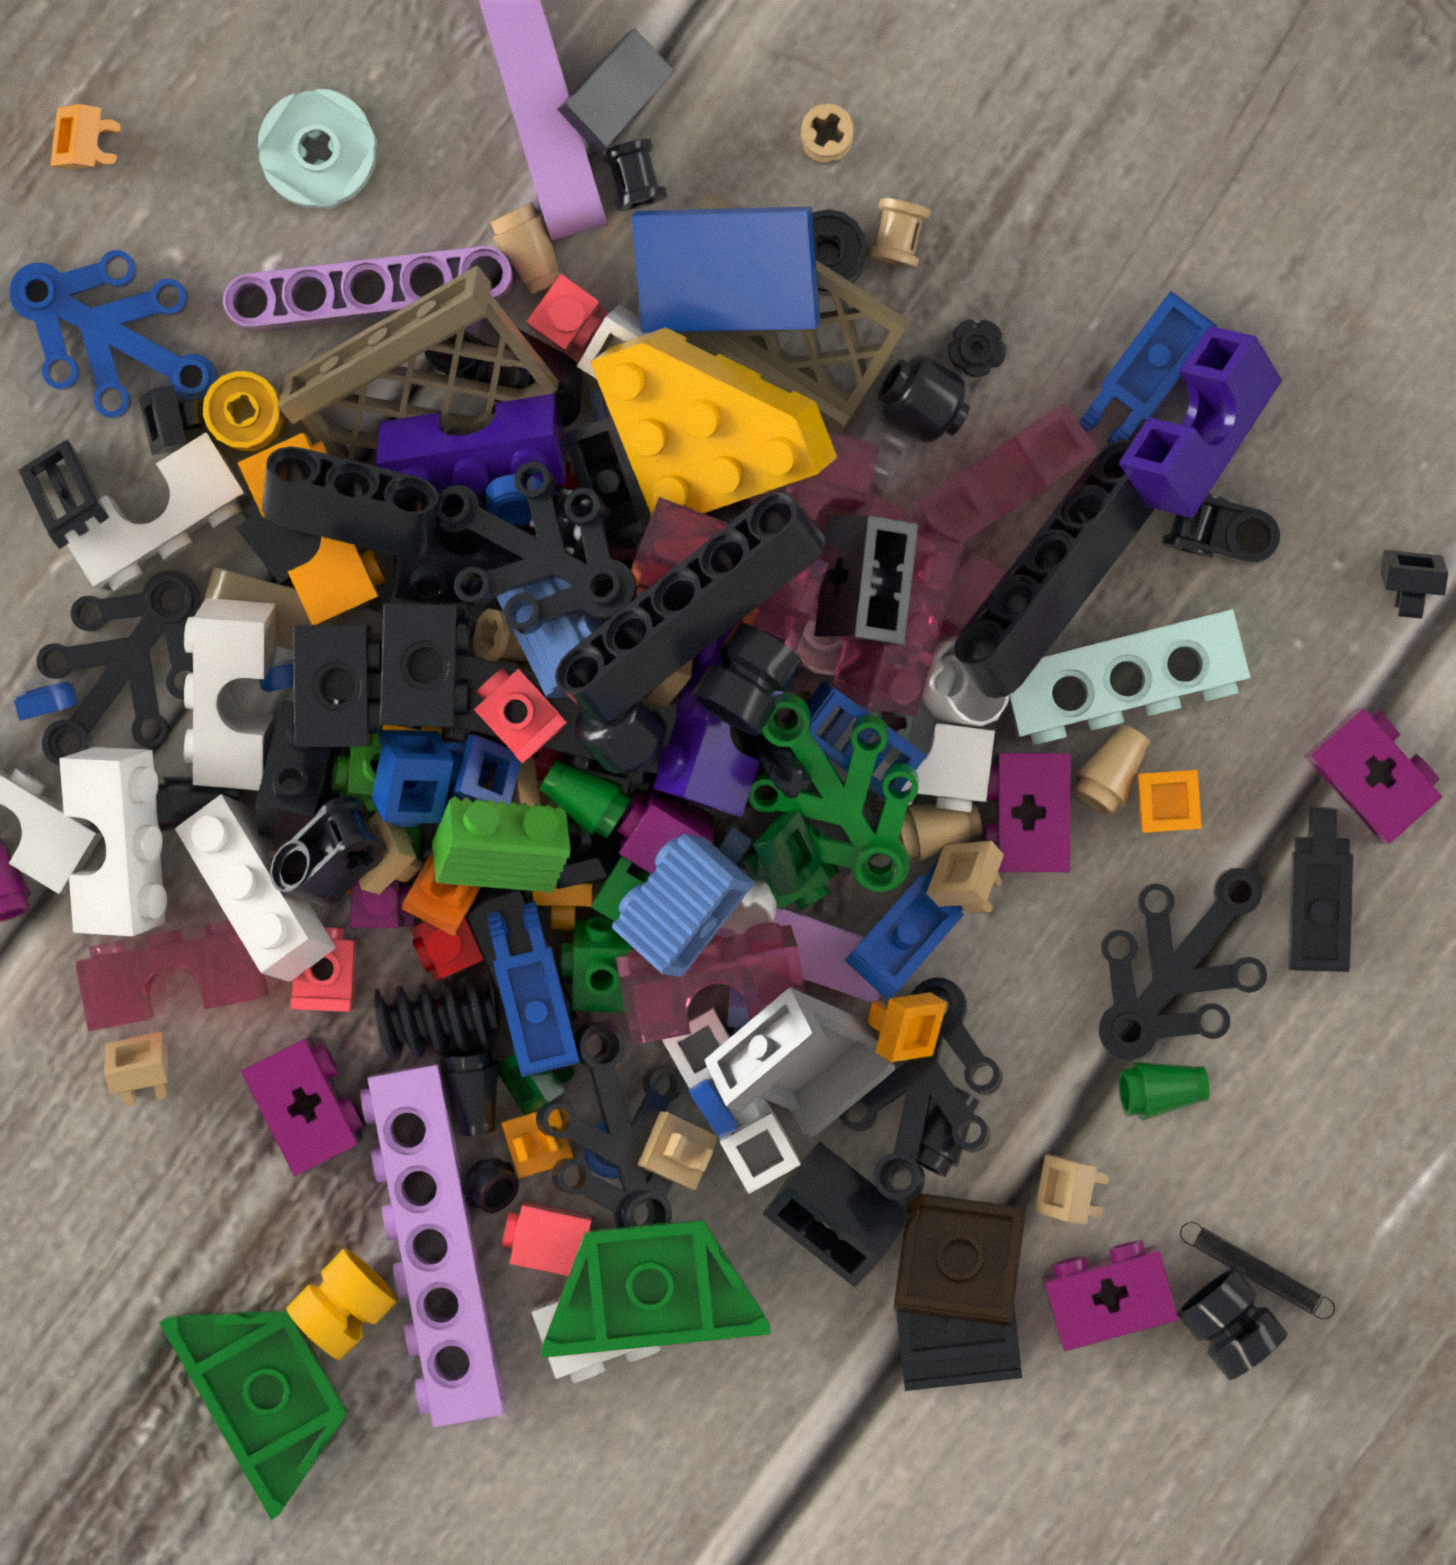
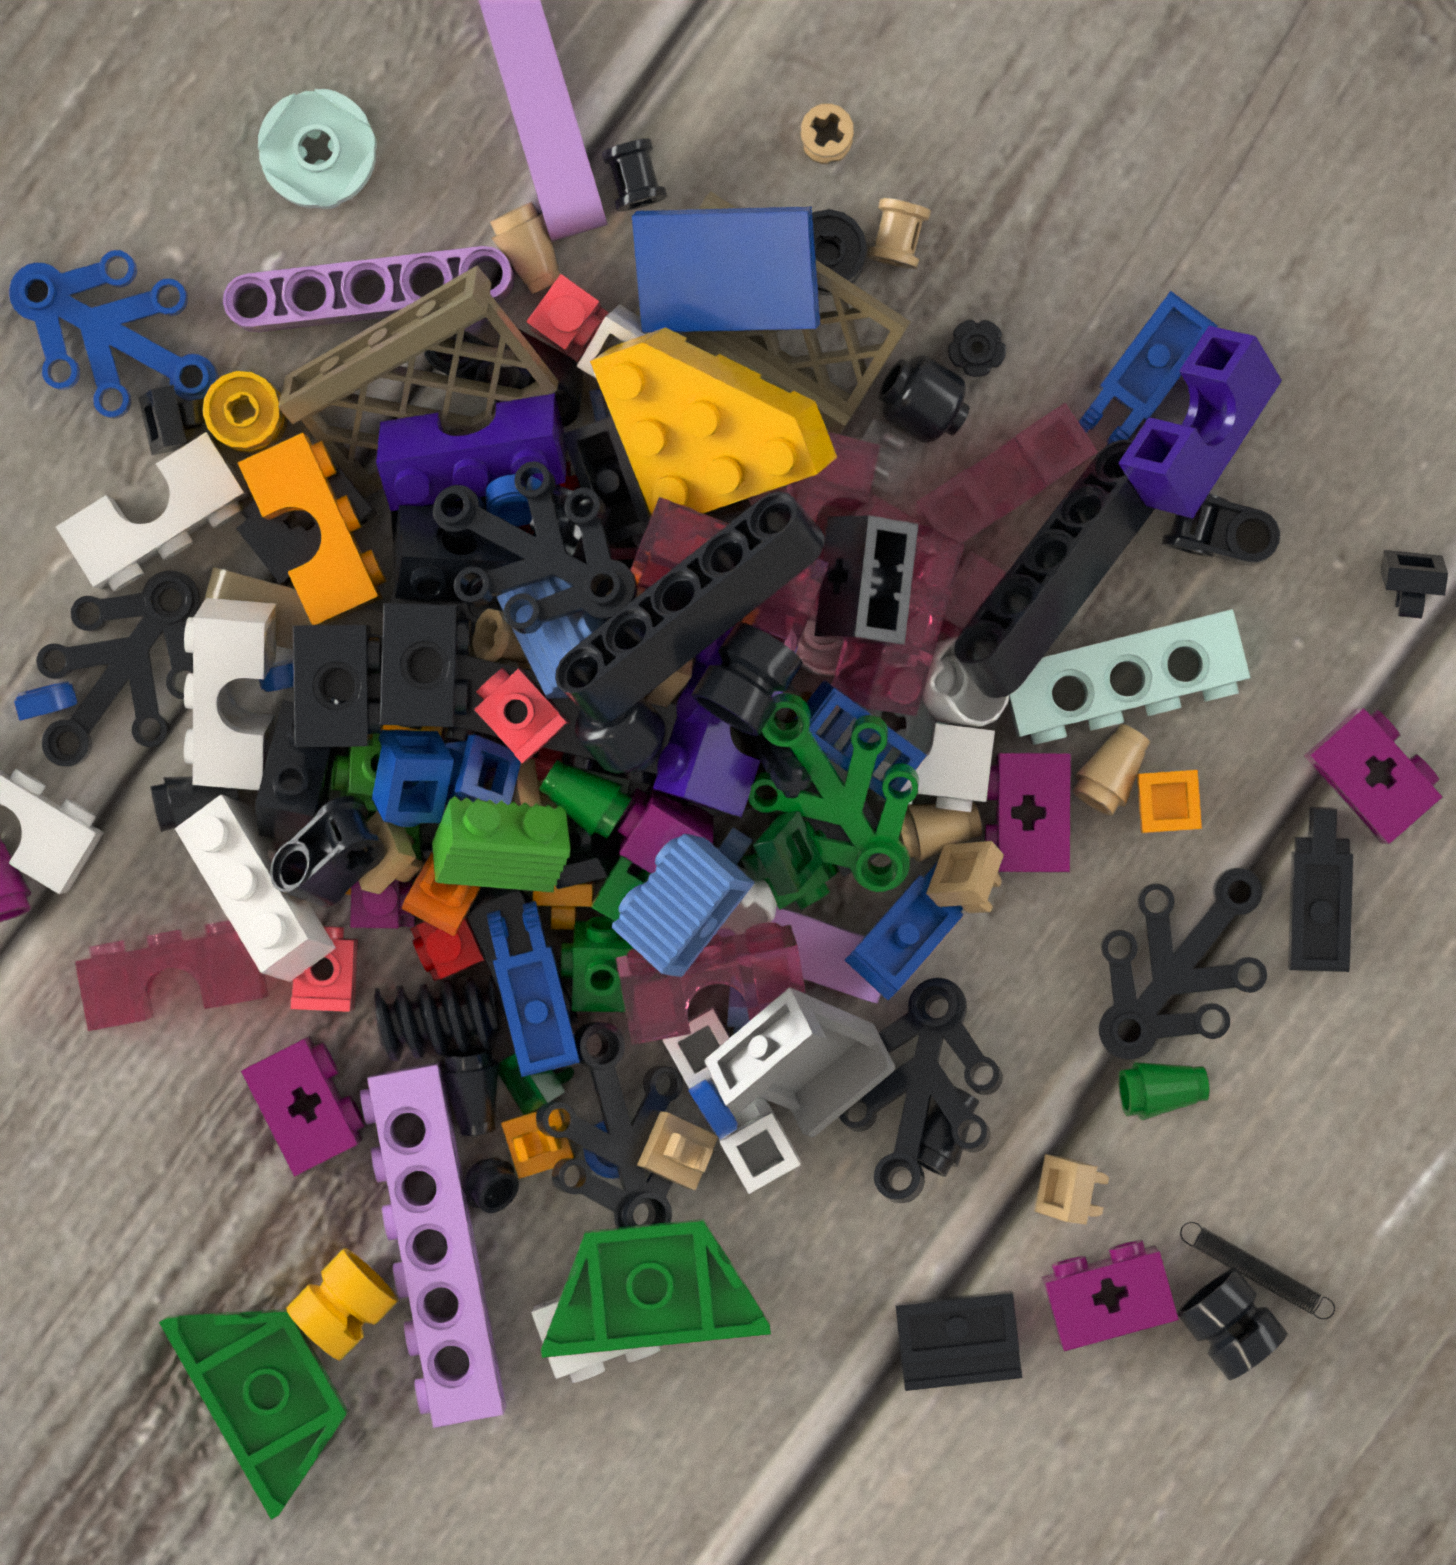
black tile [18,439,110,549] -> none
light orange tile [50,104,121,170] -> none
white arch [59,747,167,936] -> none
tan tile [104,1031,168,1107] -> none
black beam [262,446,439,557] -> none
coral brick [502,1200,593,1276] -> none
tile [557,28,675,153] -> none
black brick [762,1141,911,1288] -> none
light orange tile [867,992,947,1062] -> none
dark brown tile [893,1193,1026,1327] -> none

